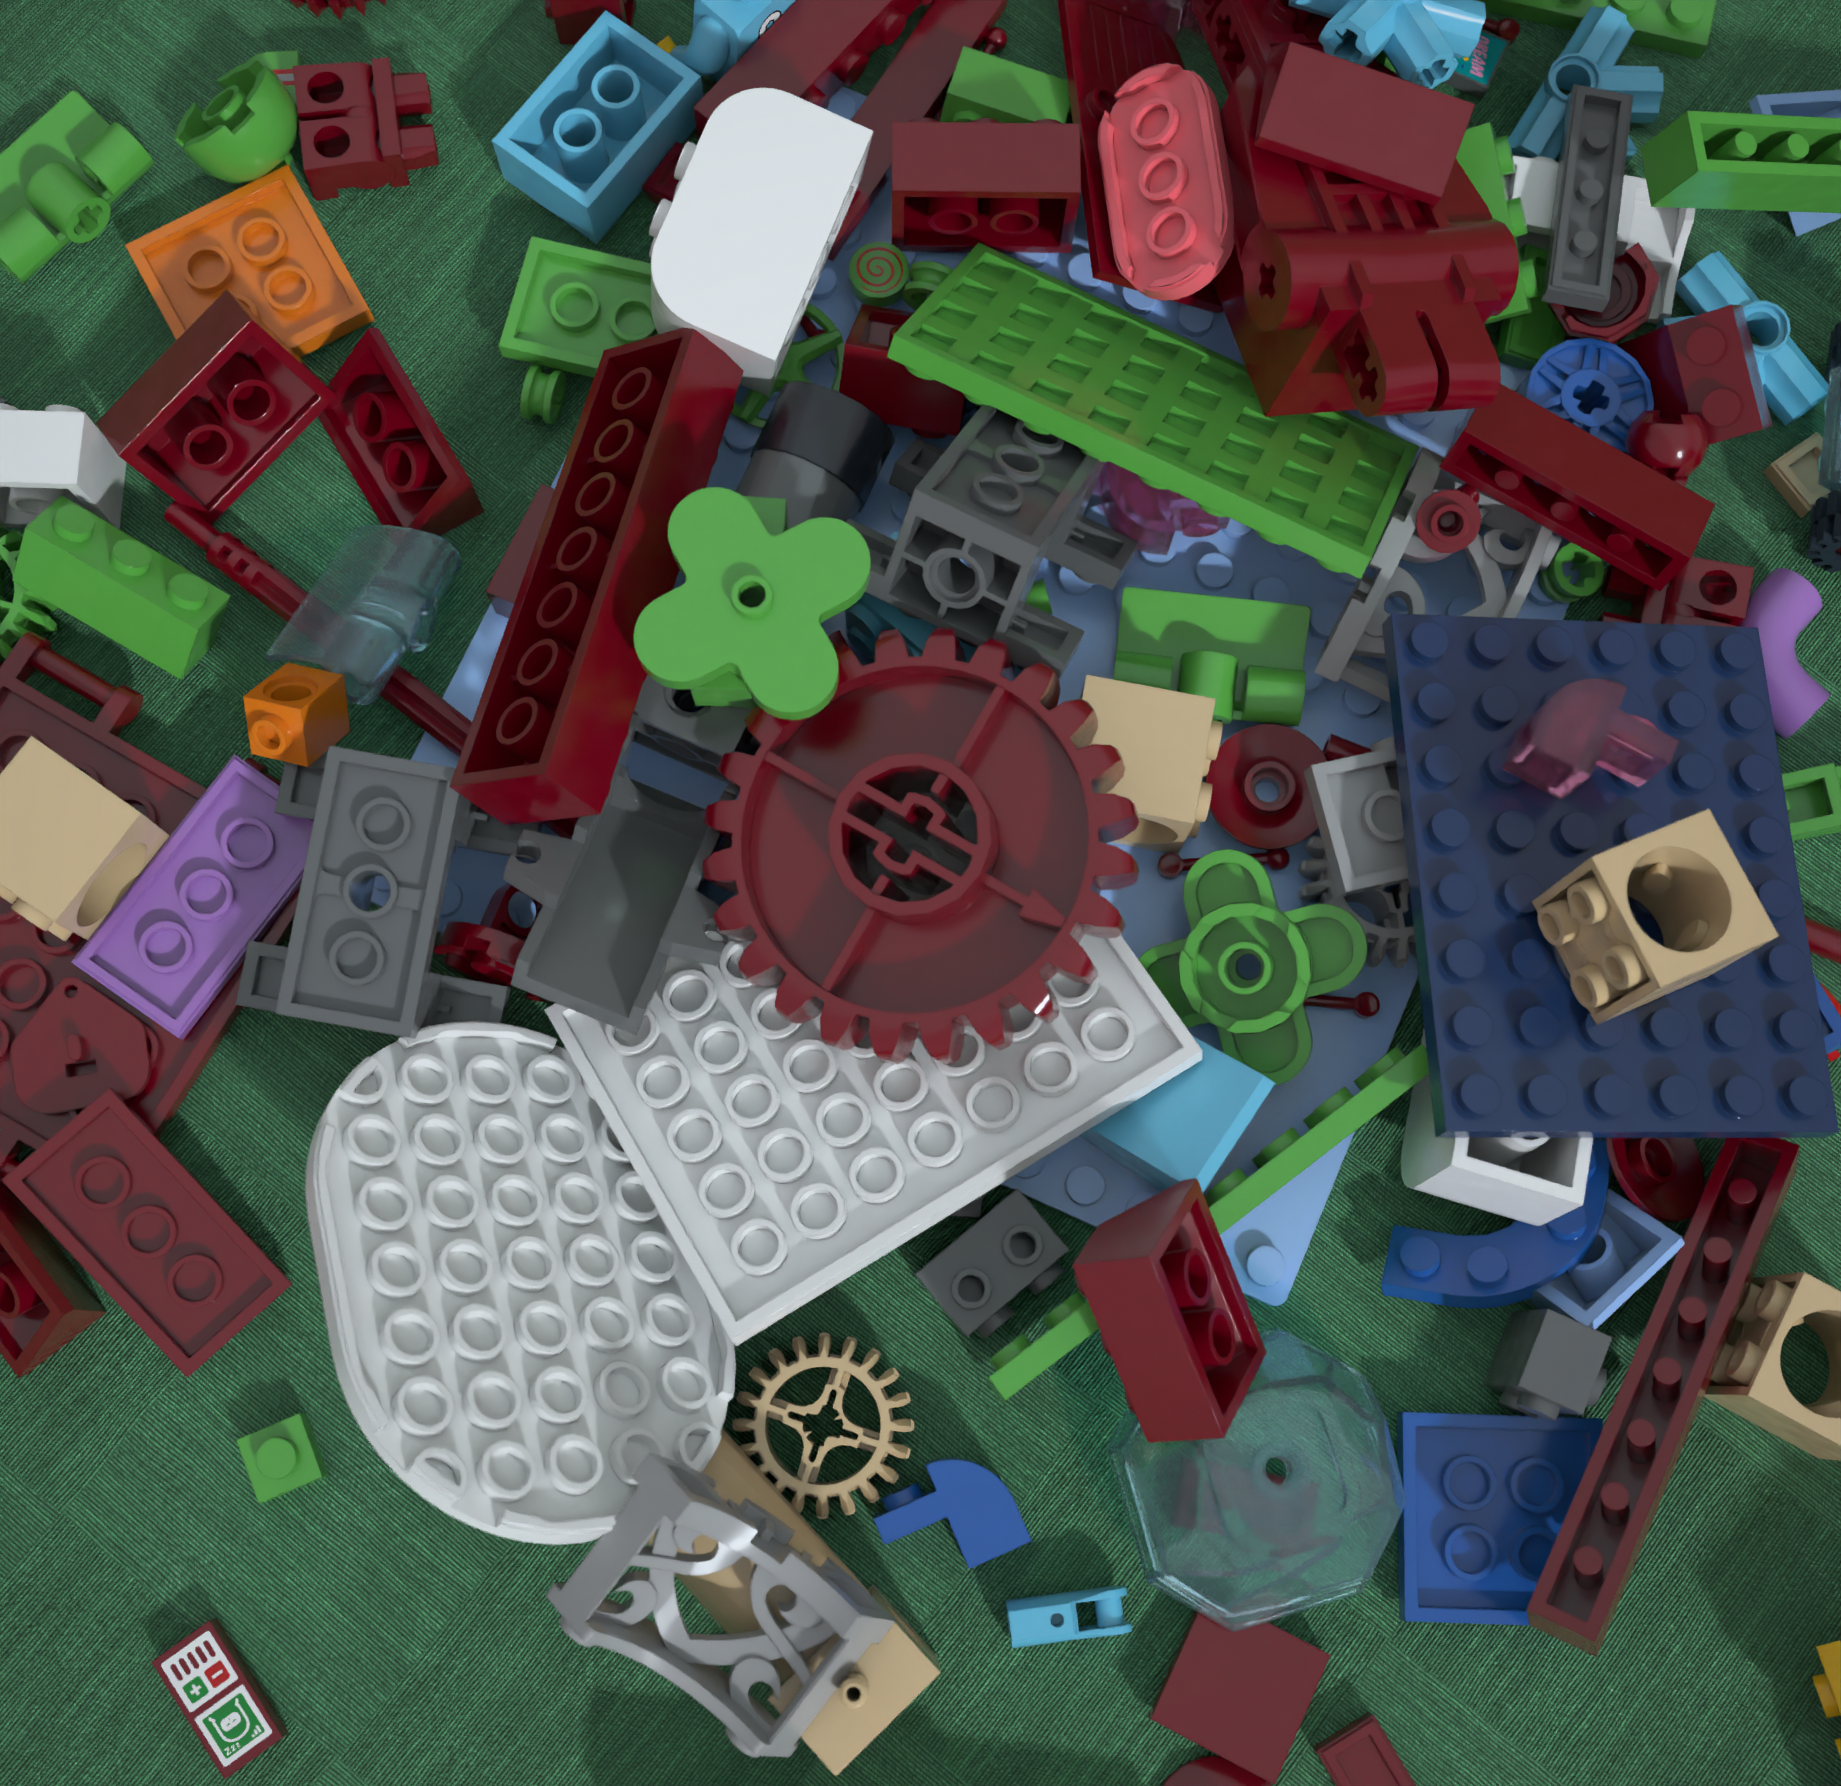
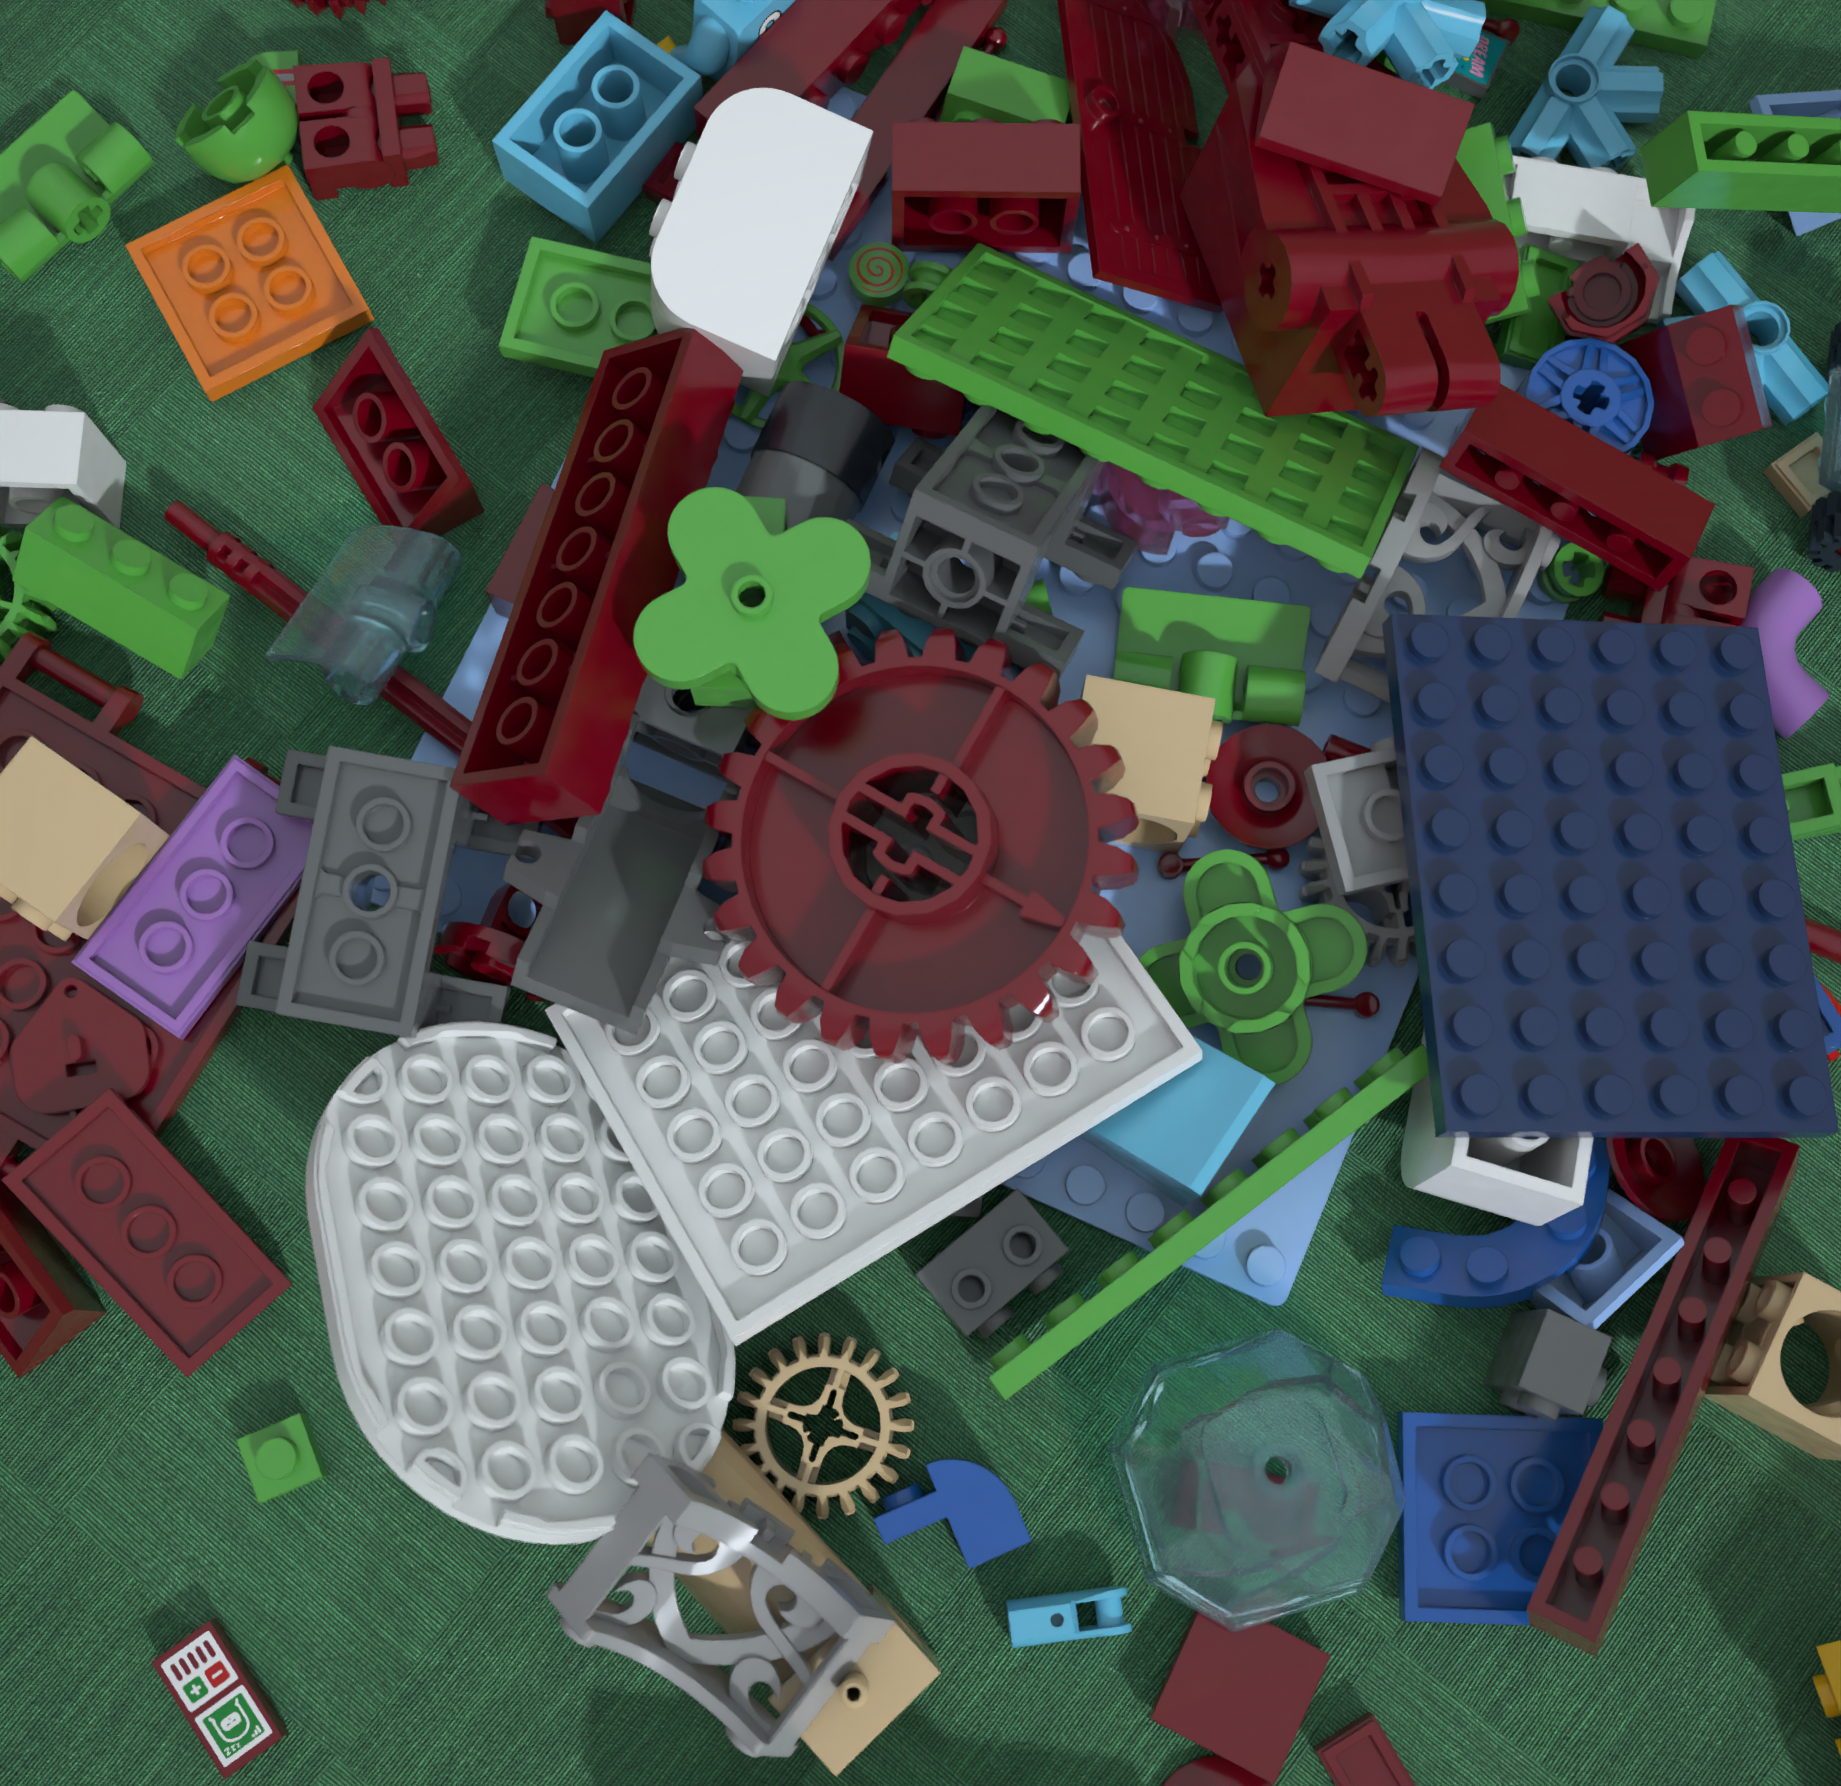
dark red slope [96,289,337,525] -> none
orange brick [243,662,350,767] -> none
bright green bush [520,364,566,425] -> none
dark red slope [1073,1178,1267,1443] -> none
coral tile [1098,63,1235,301] -> none
dark red plate [1416,483,1481,553] -> none
clear pink brick [1502,679,1679,800] -> none
tan brick [1532,809,1779,1025] -> none
dark grey tile [1541,84,1633,312] -> none
dark red piece [1625,410,1708,477] -> none

